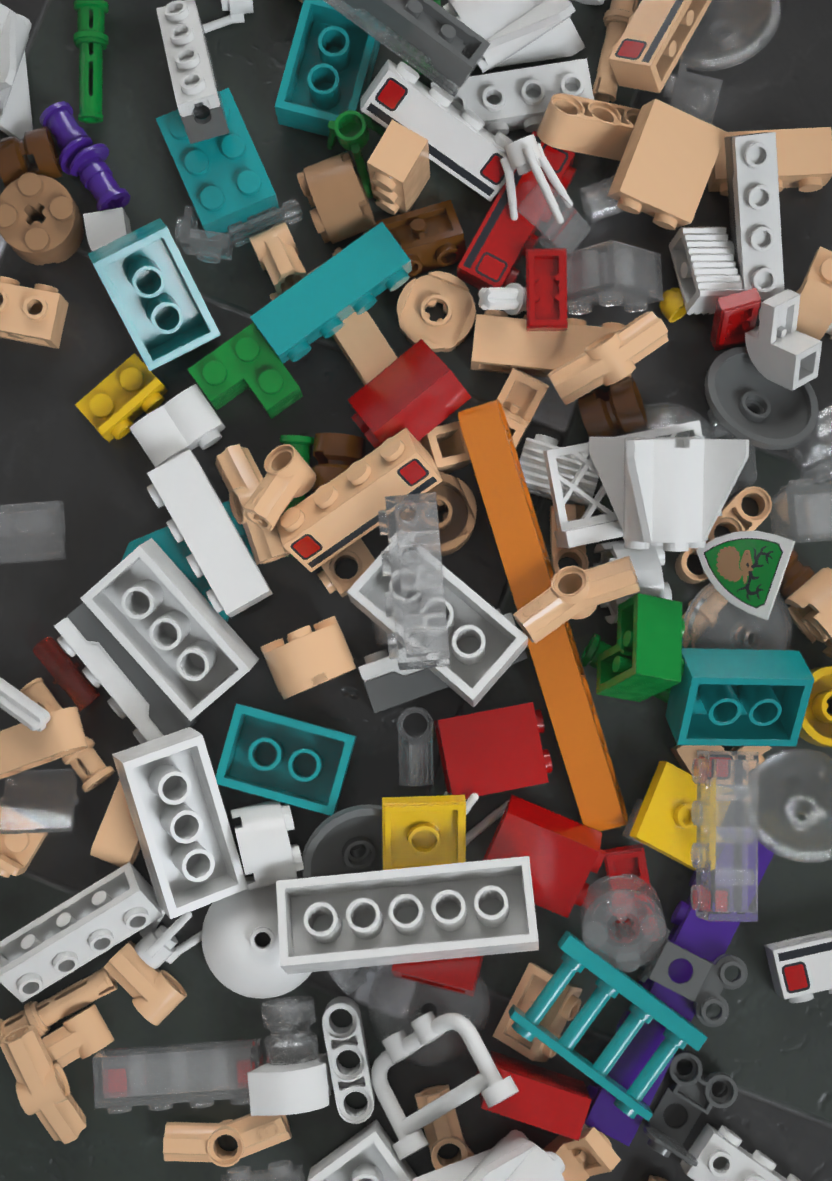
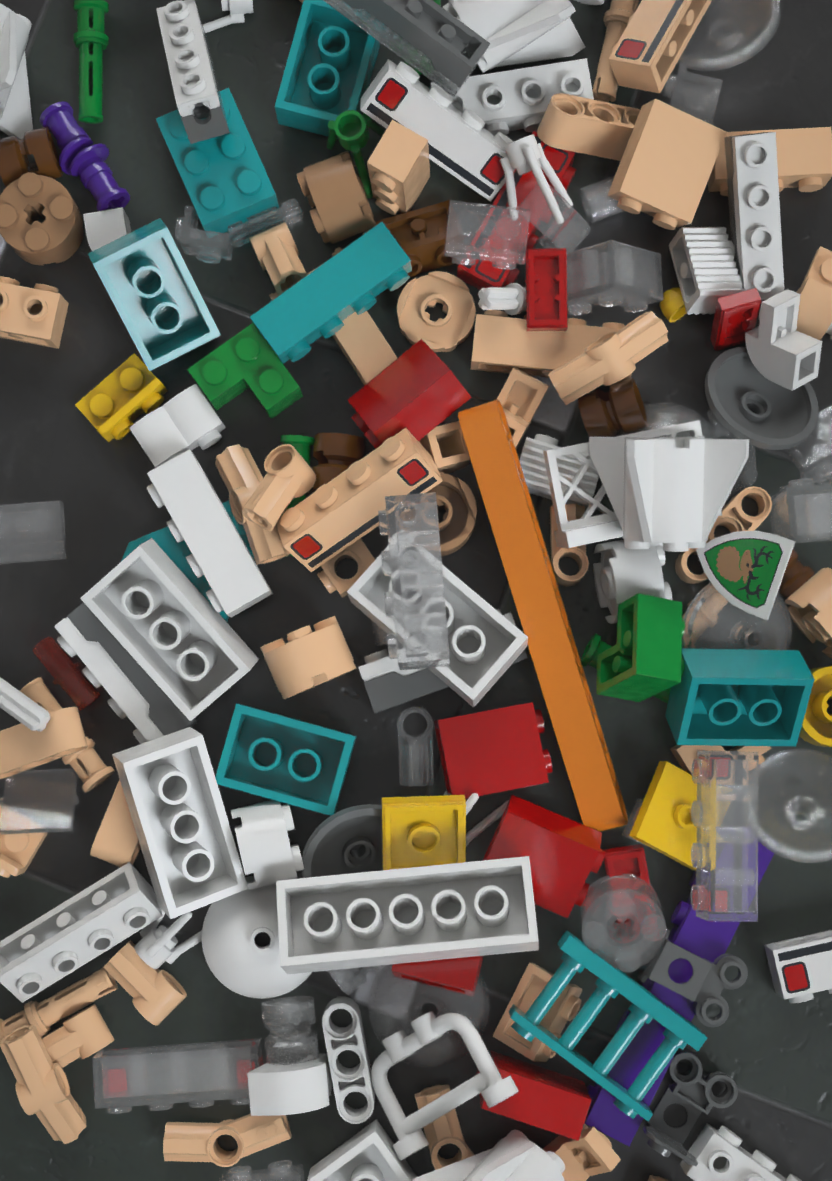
light nougat piece [513,556,640,644] -> none
none -> clear bracket [444,200,531,269]

